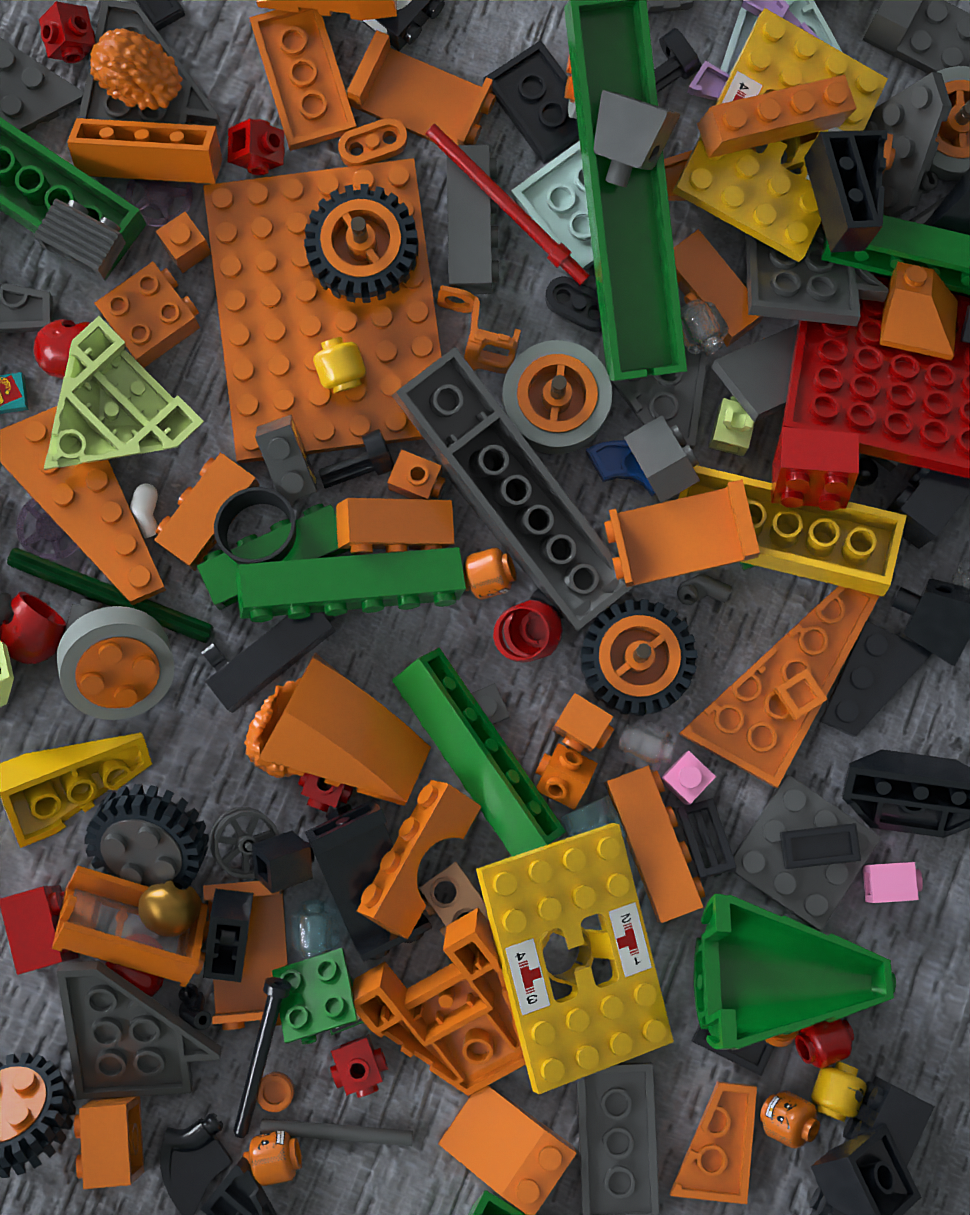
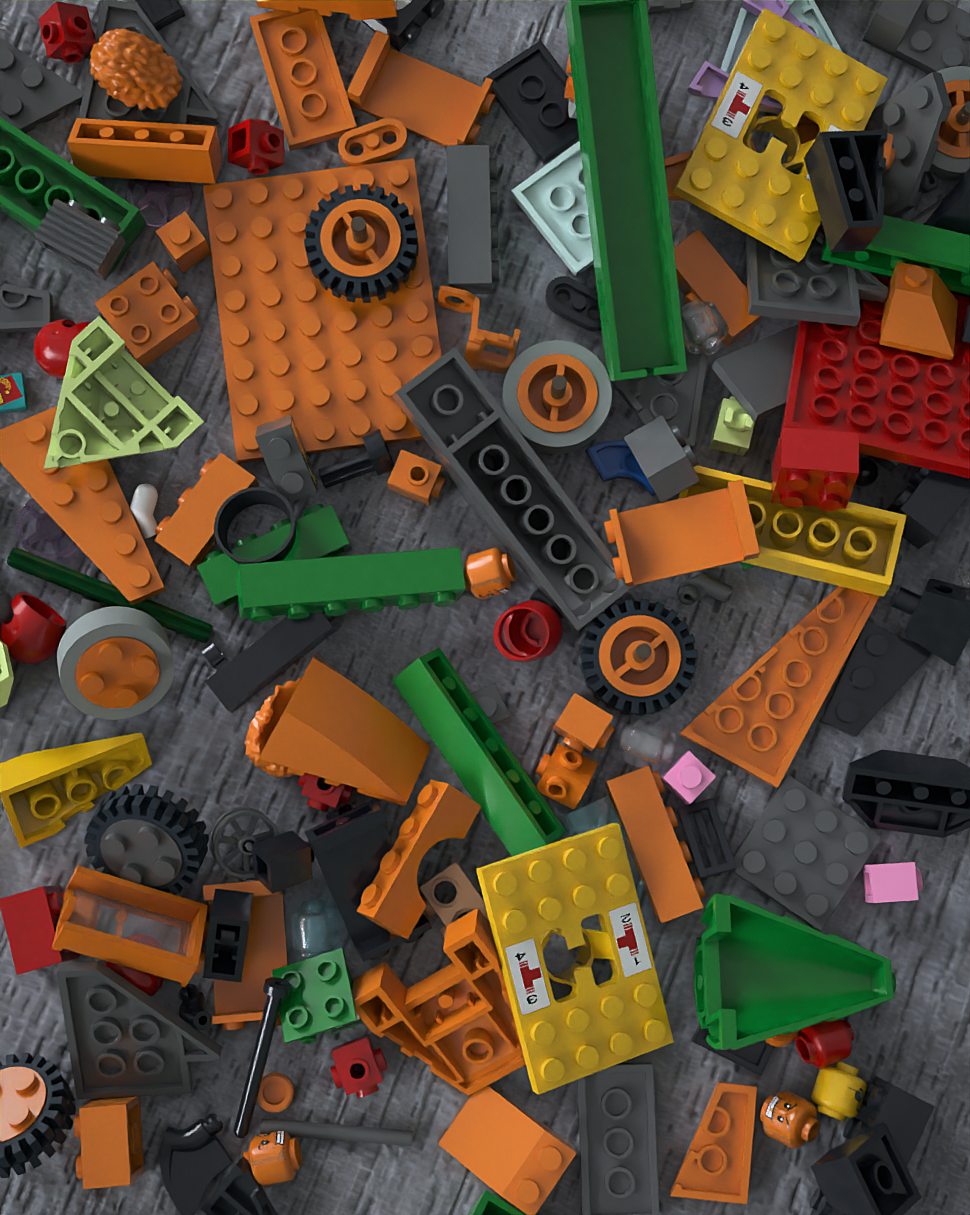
pearl gold hair [138,880,202,937] -> none
yellow head [313,337,366,394] -> none
orange brick [336,498,455,555] -> none
red bar [425,124,590,286] -> none
dark grey torso [593,90,680,187] -> none
black piece [654,28,702,93] -> none
orange brick [697,75,857,158] -> none
orange plate [774,668,828,720] -> none
black tile [780,823,861,869] -> none

